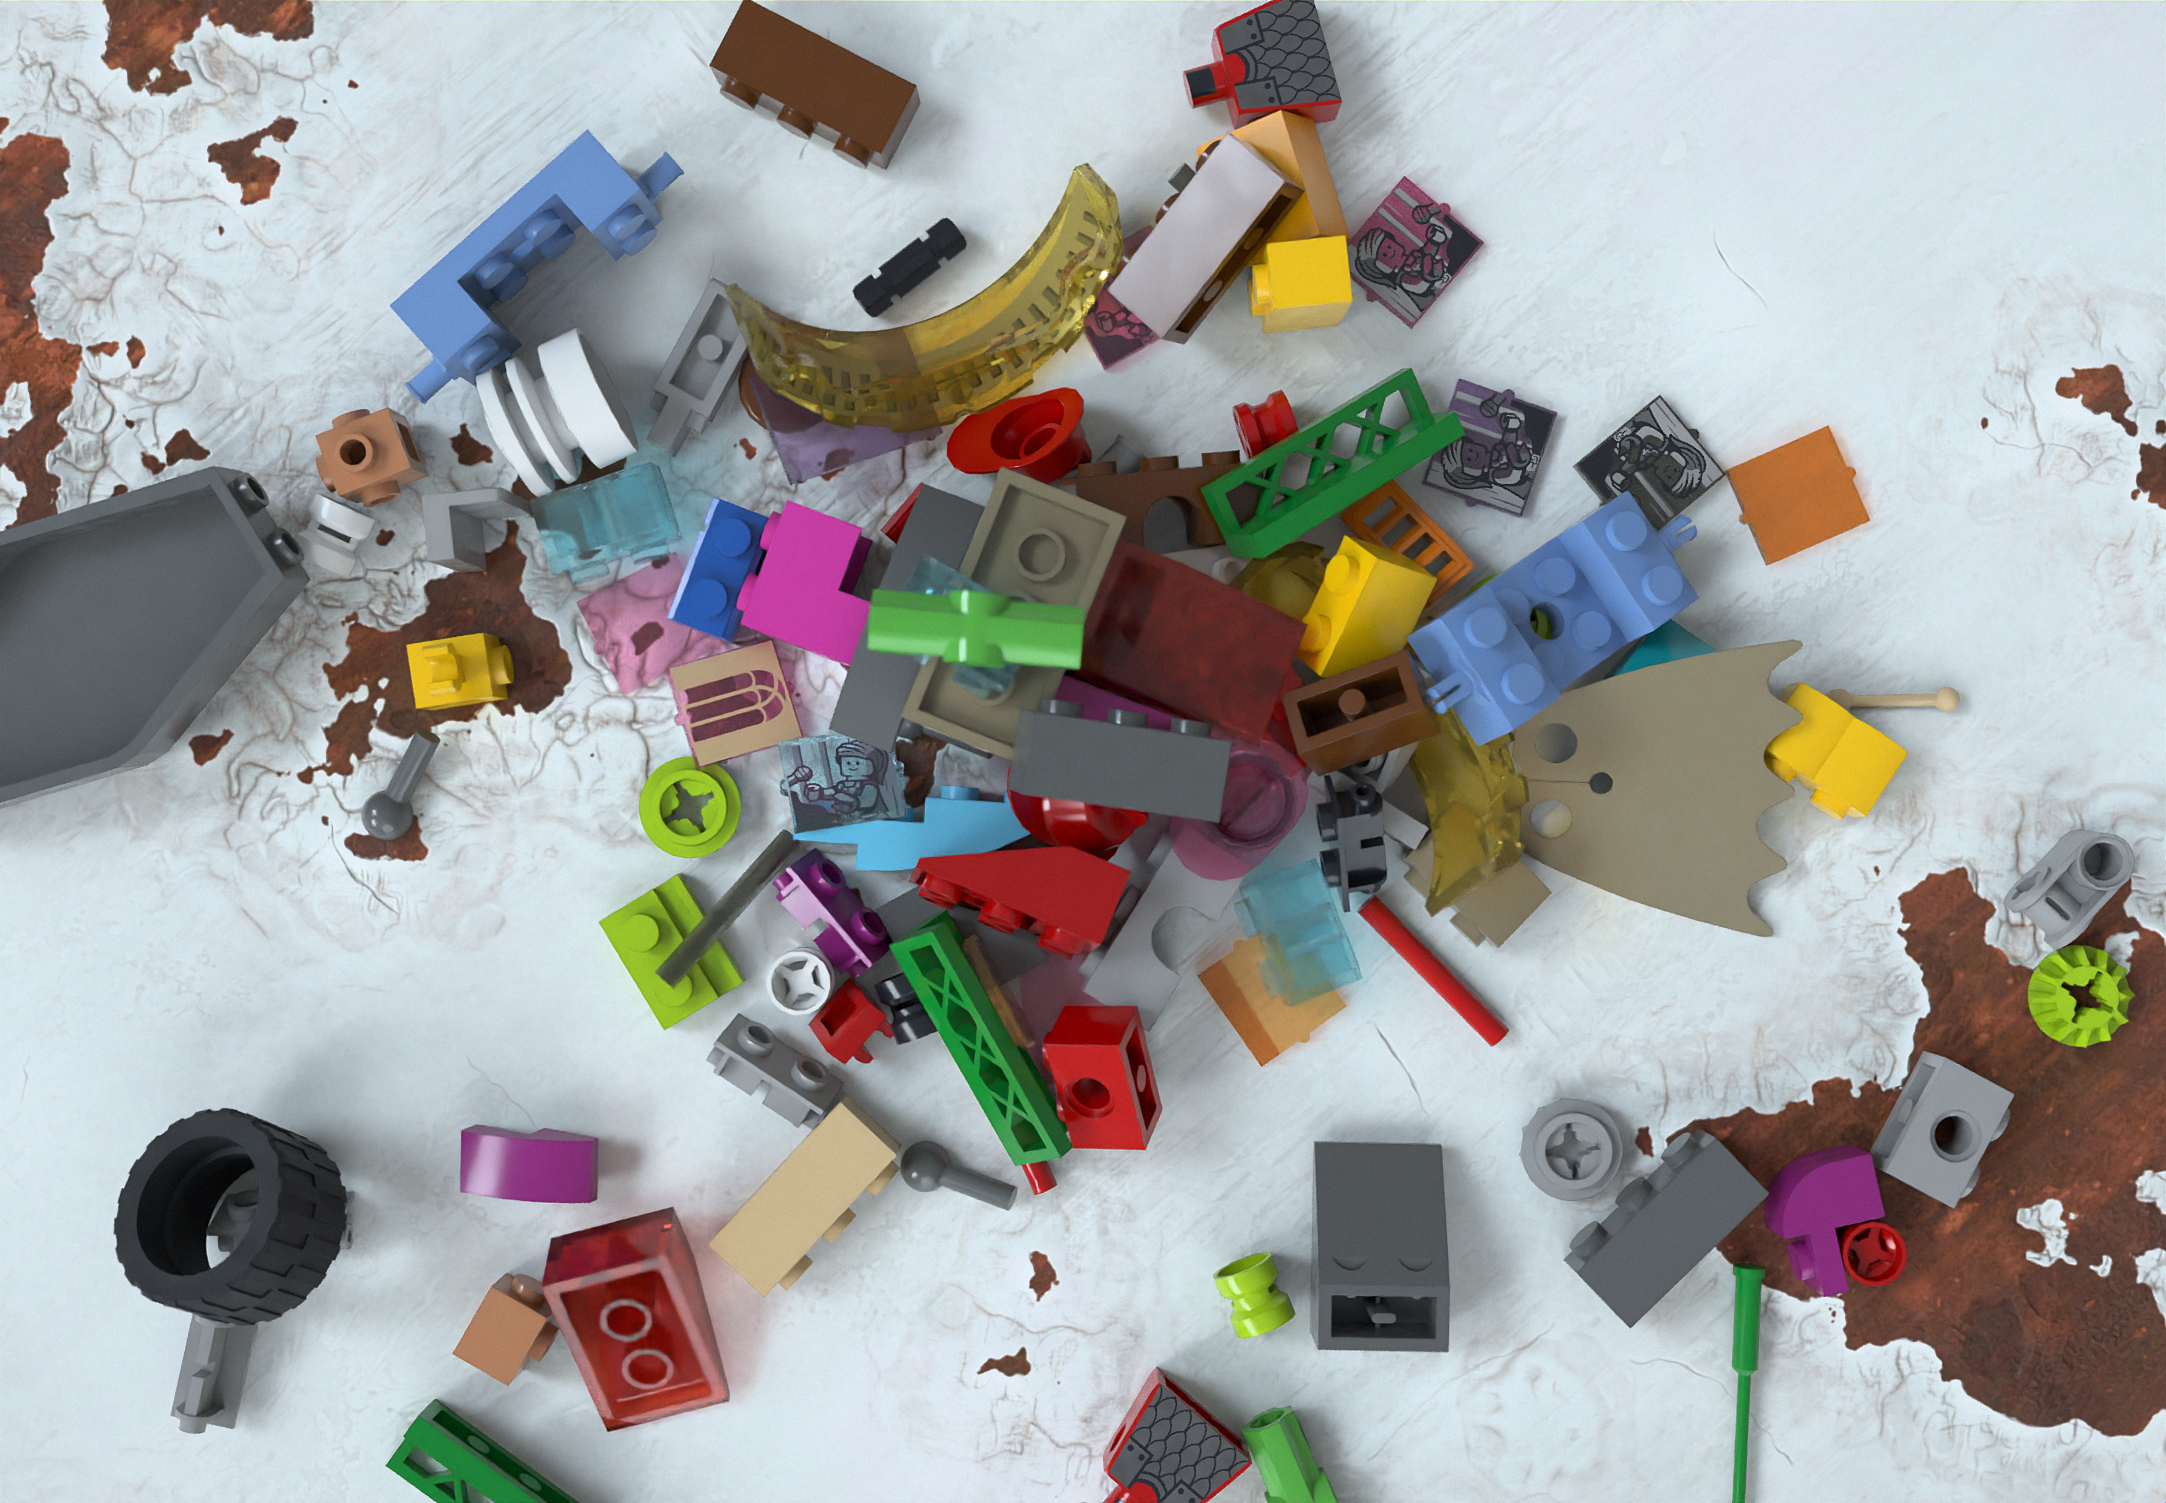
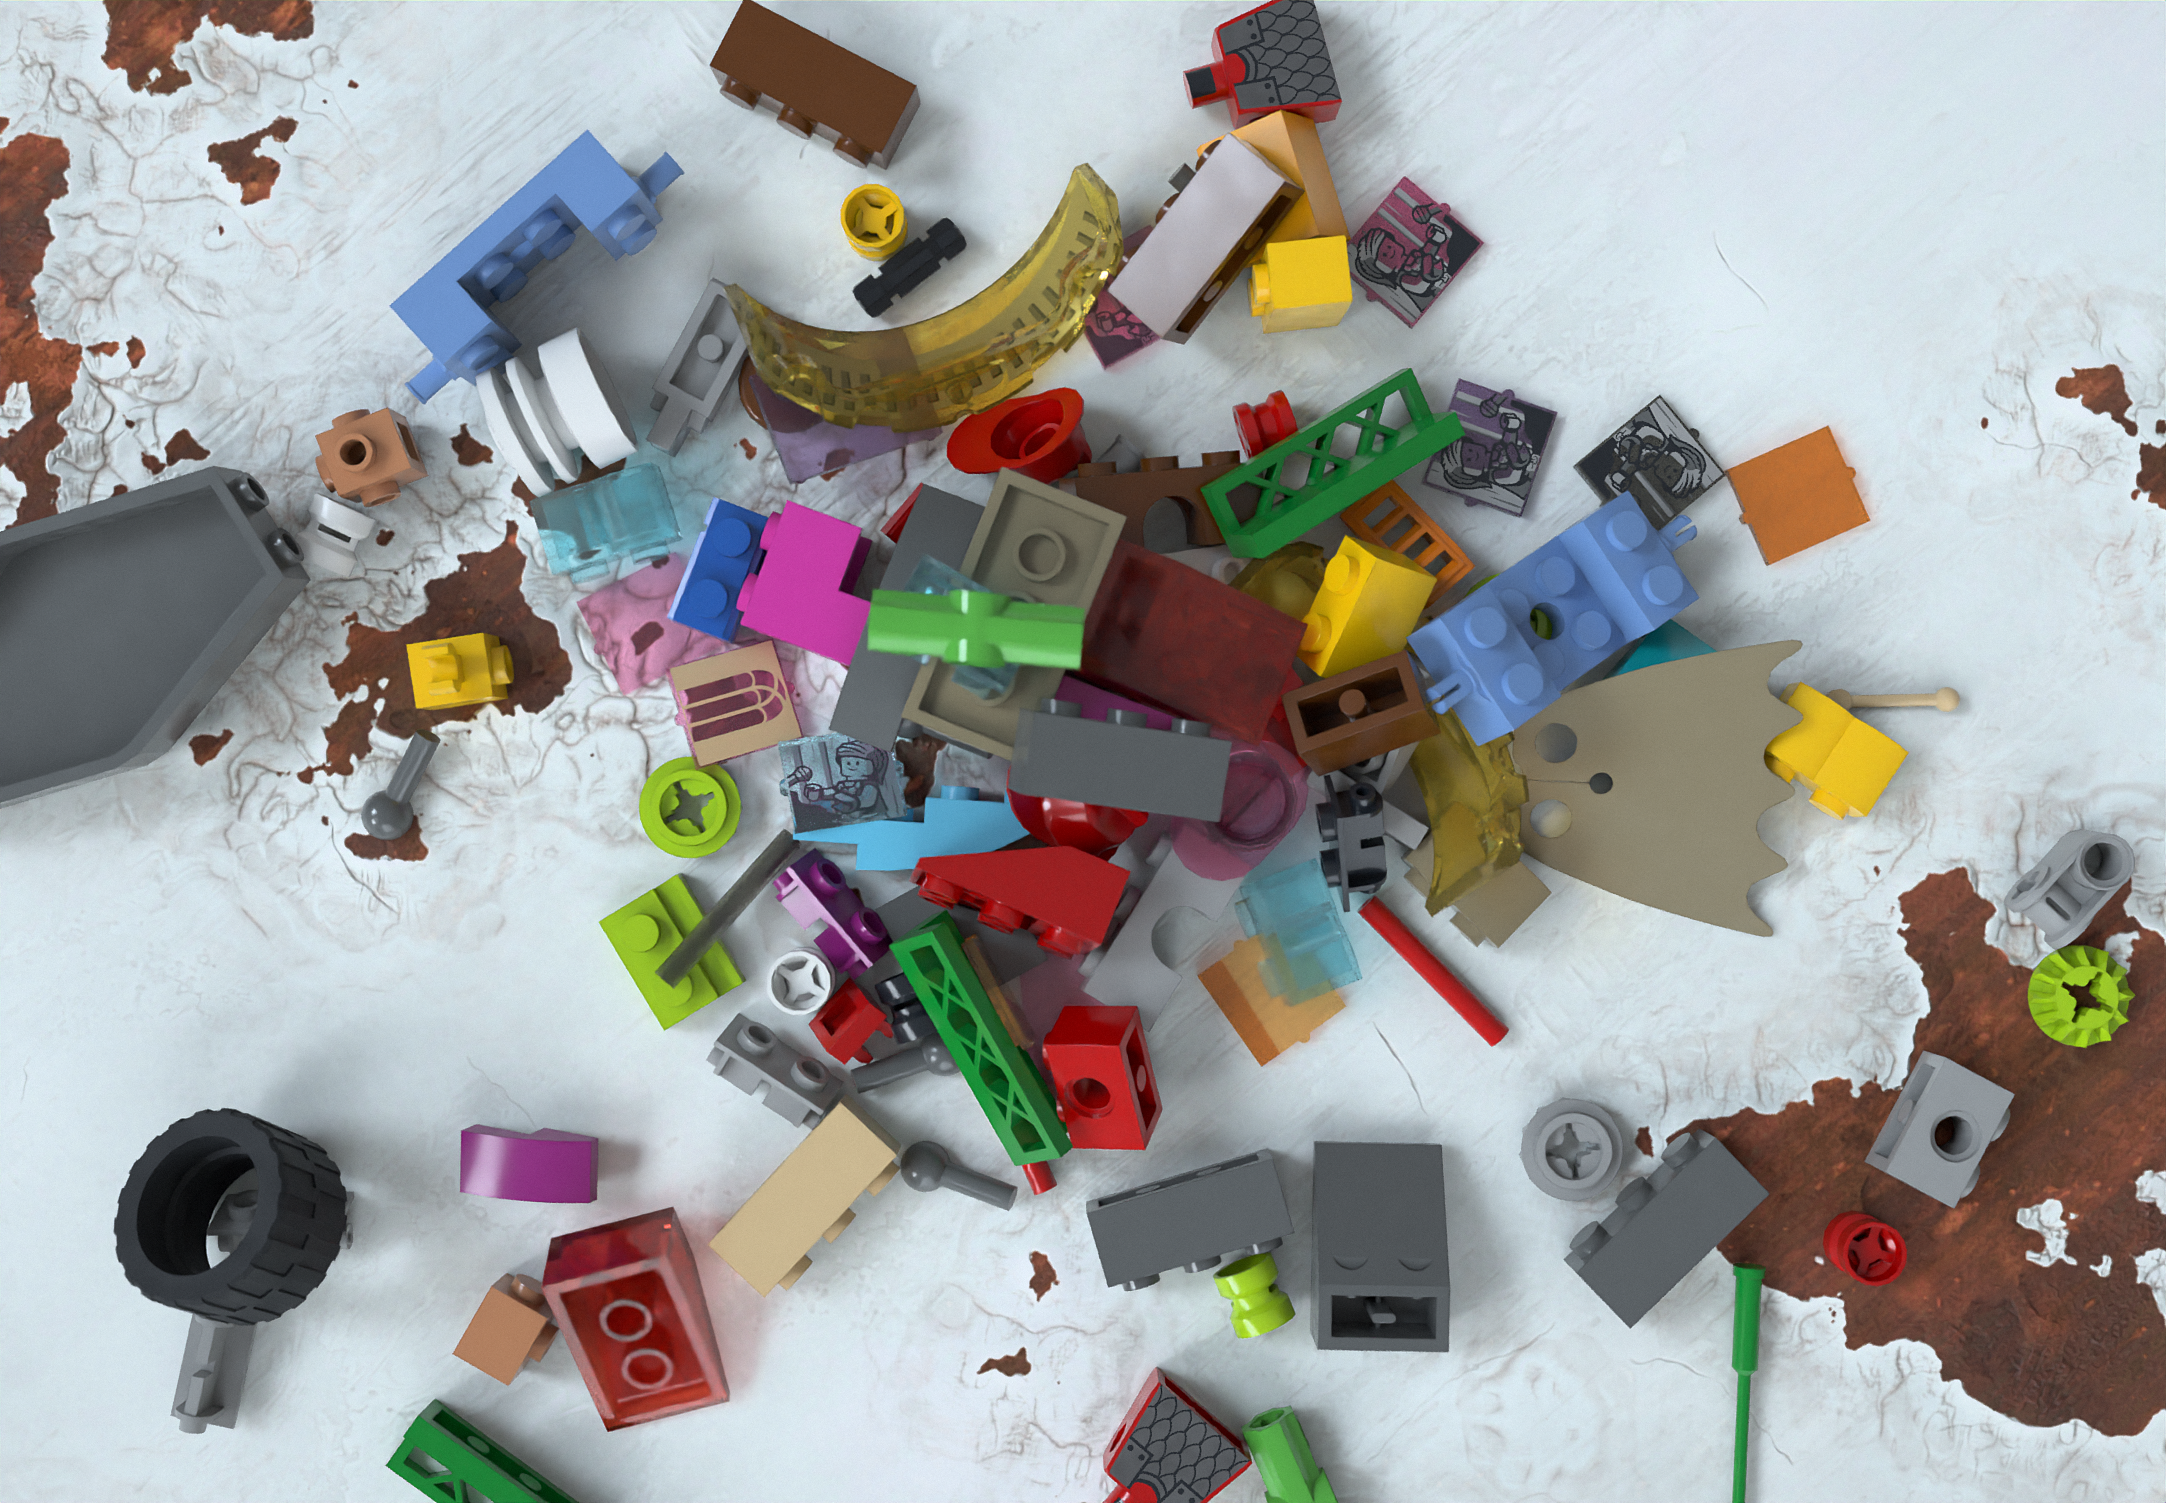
light grey panel [421,488,531,573] -> none
magenta brick [1764,1144,1885,1297] -> none
none -> yellow wheel [840,184,908,261]
none -> dark grey bar [850,1031,960,1094]
none -> dark grey brick [1086,1148,1295,1291]

